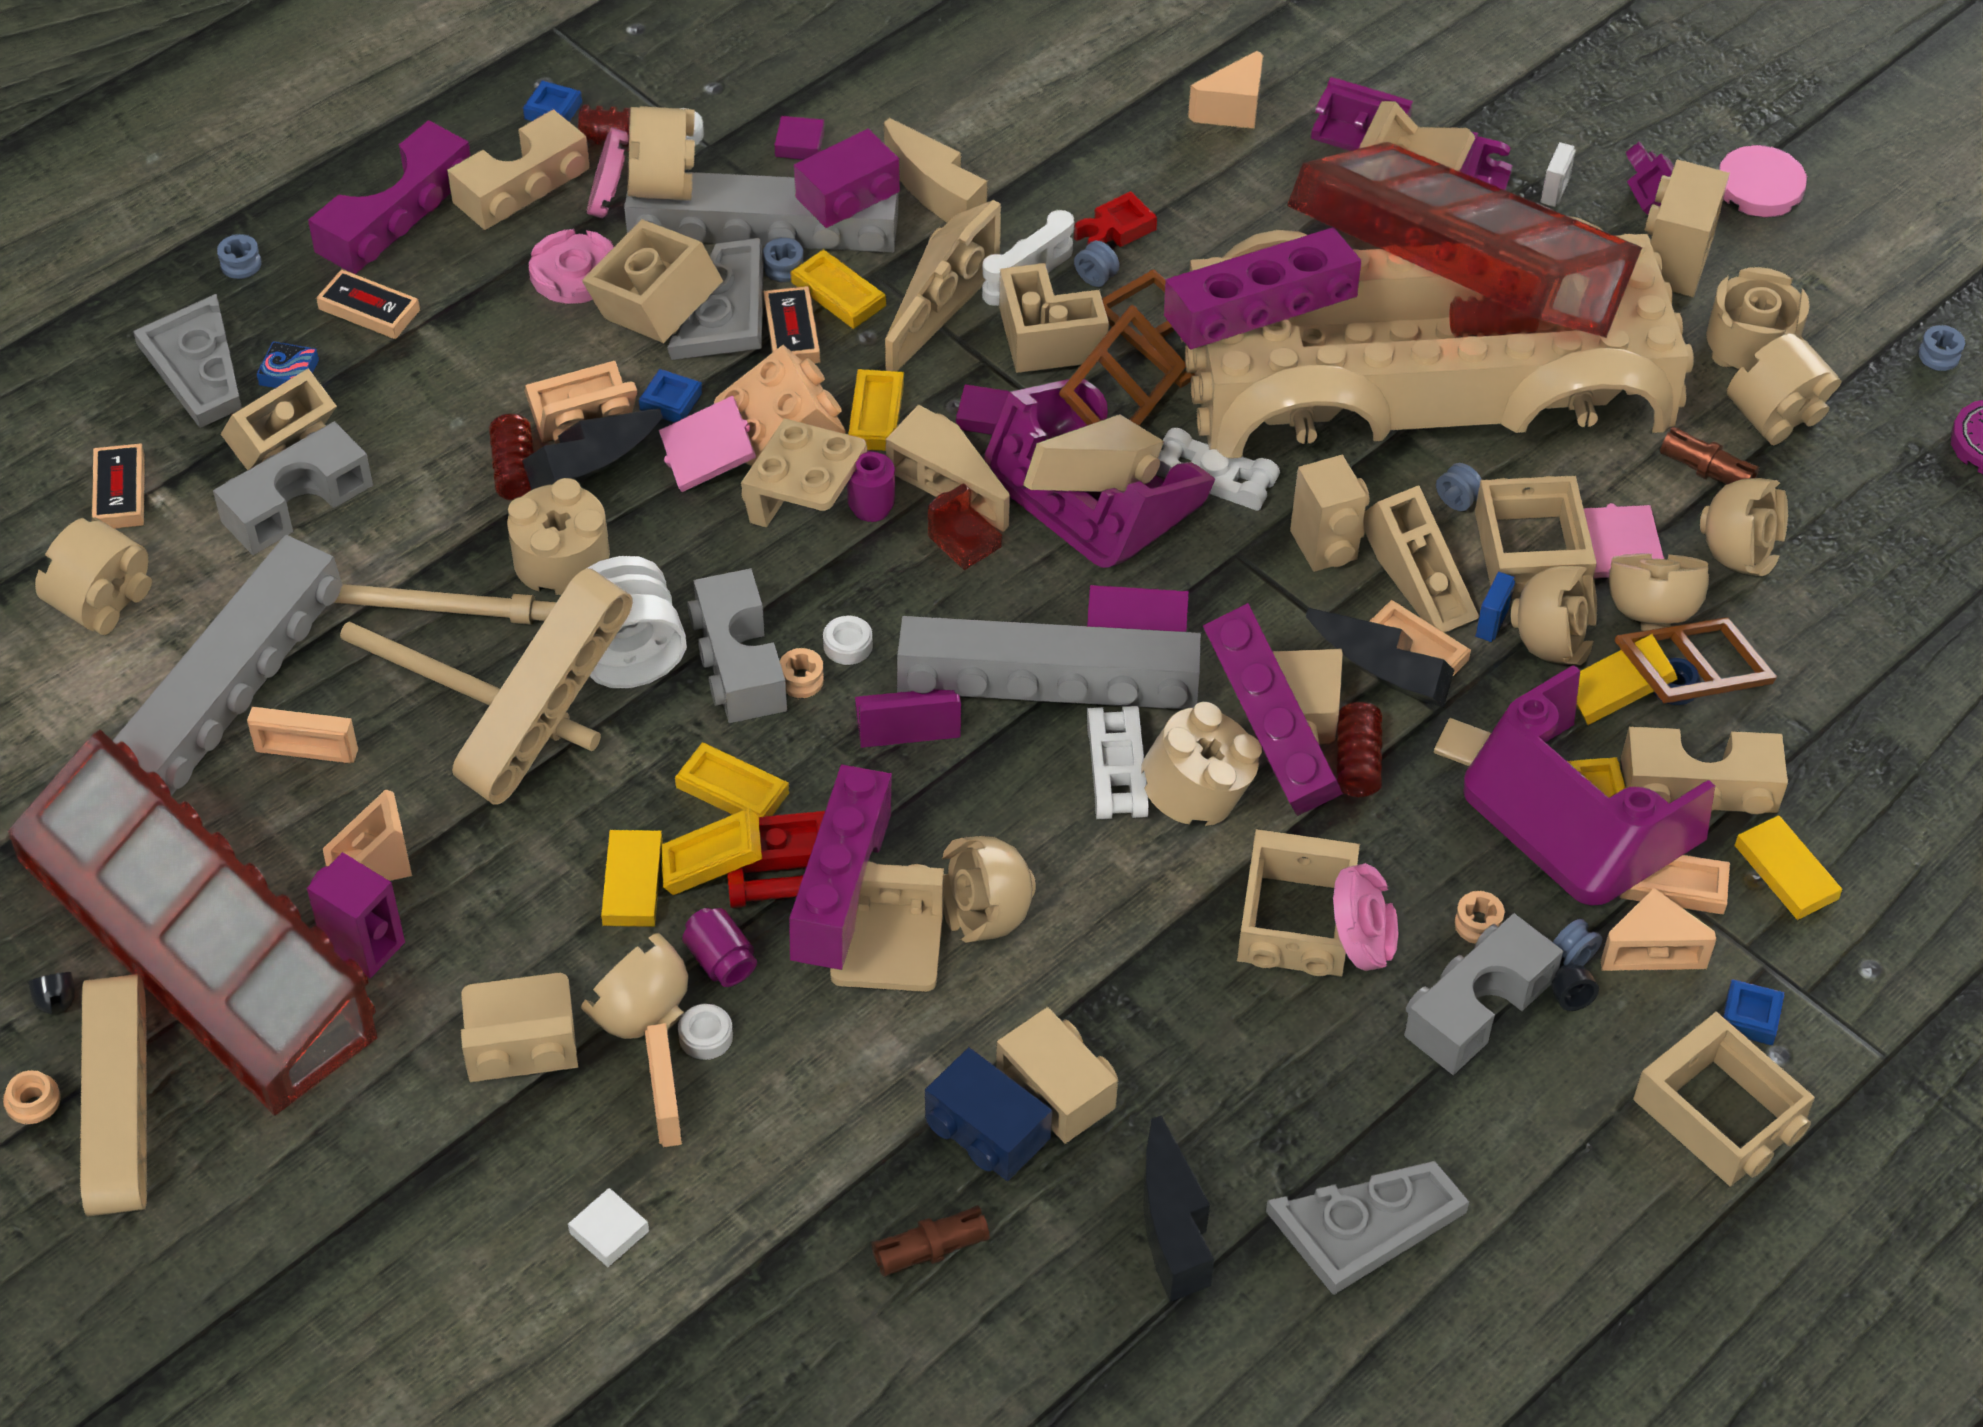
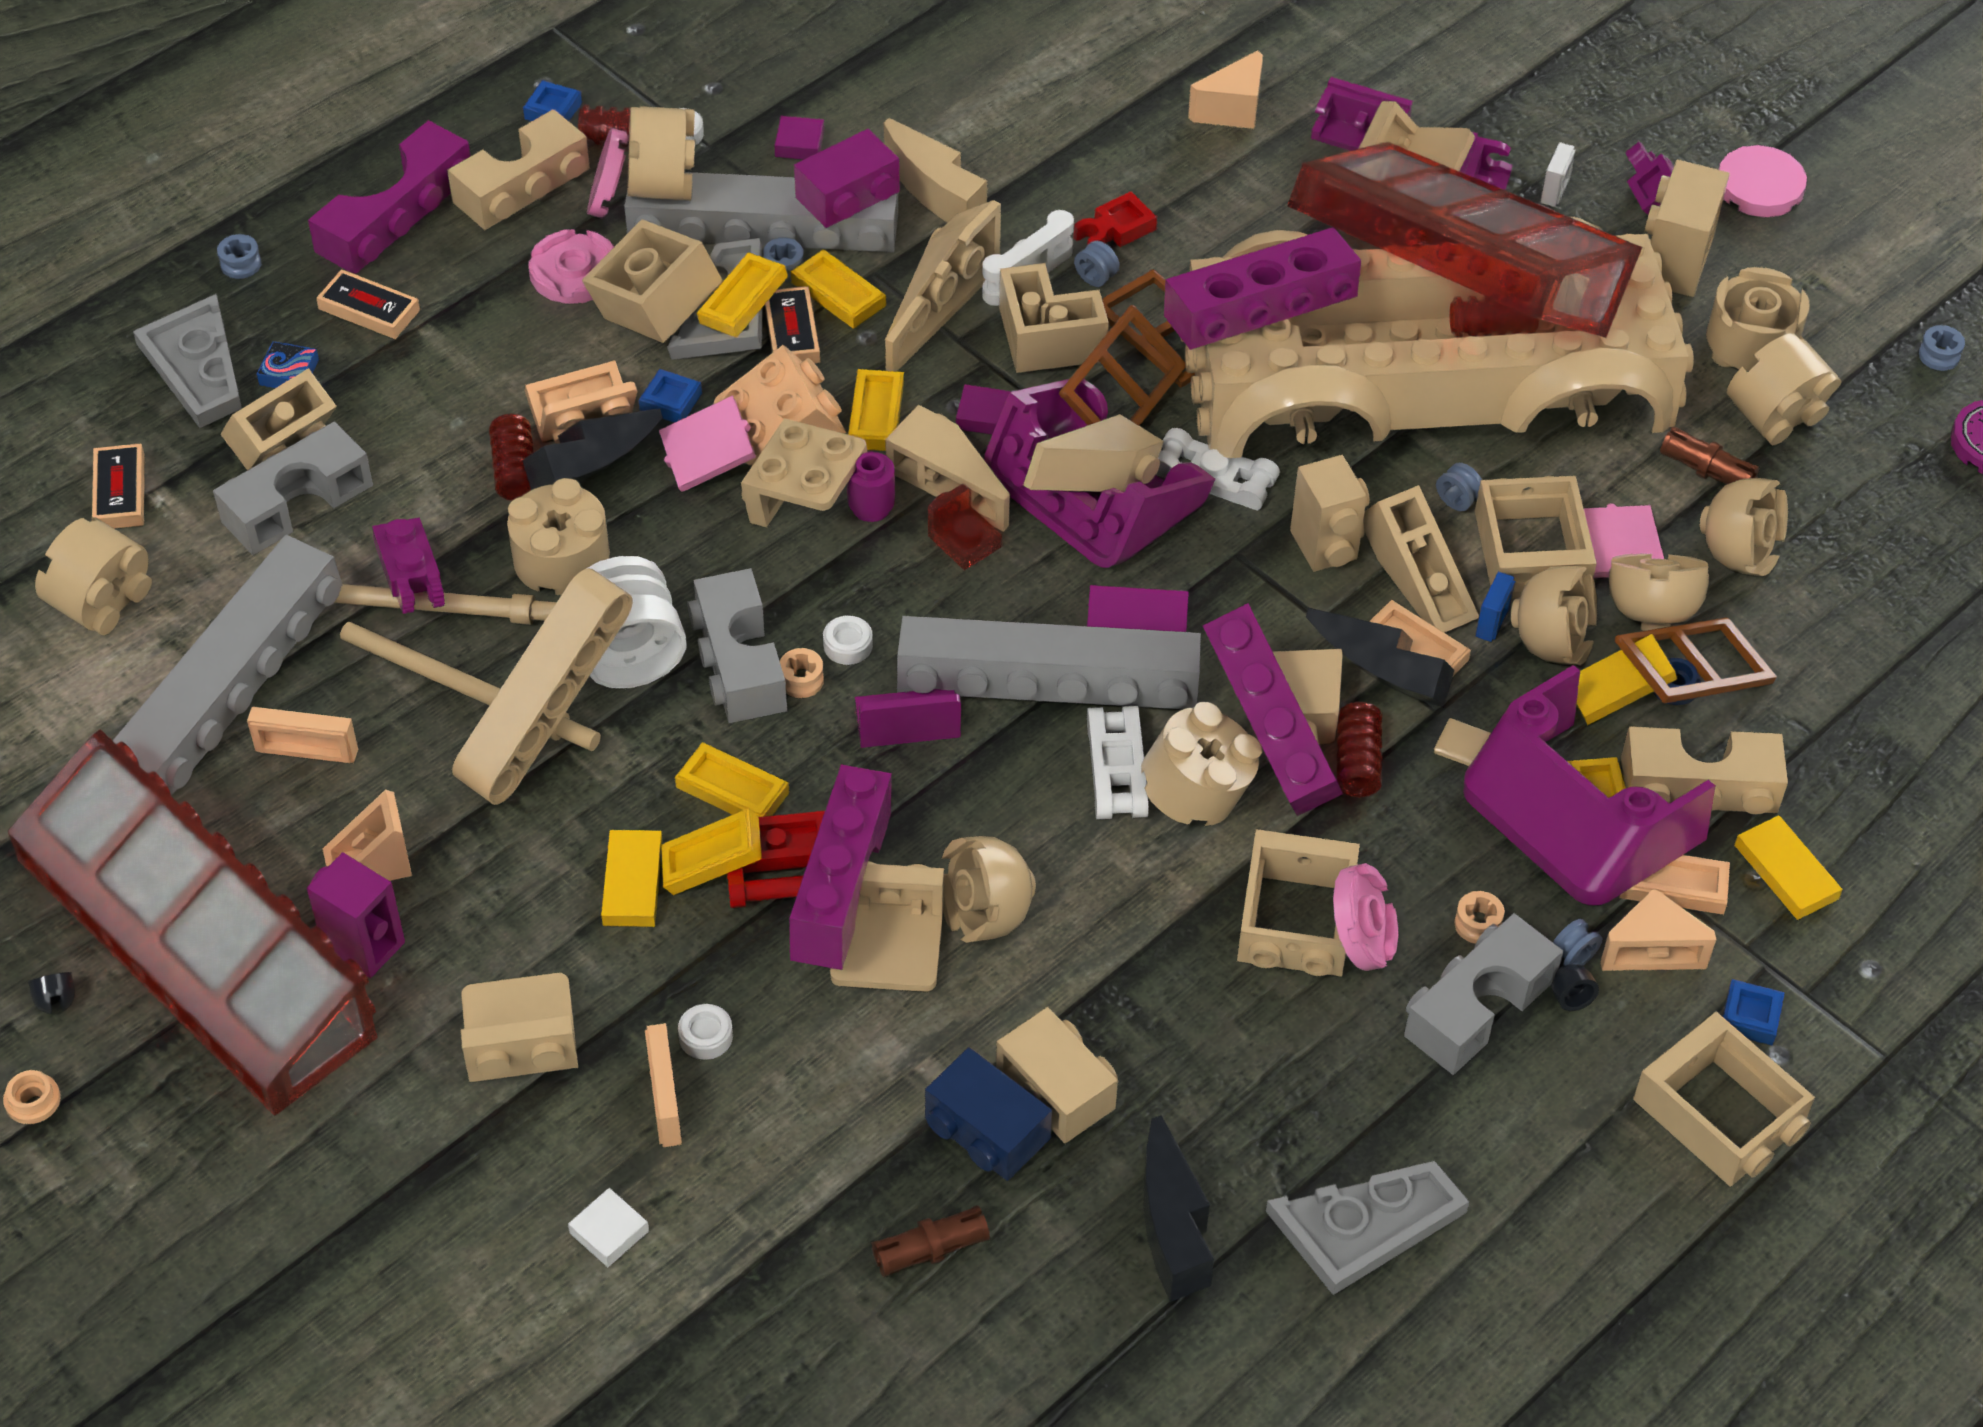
tan beam [80,974,147,1217] -> none
tan cylinder [581,933,688,1039] -> none
magenta brick [682,908,757,987] -> none
none -> magenta hinge [372,517,445,614]
none -> yellow tile [697,252,788,338]

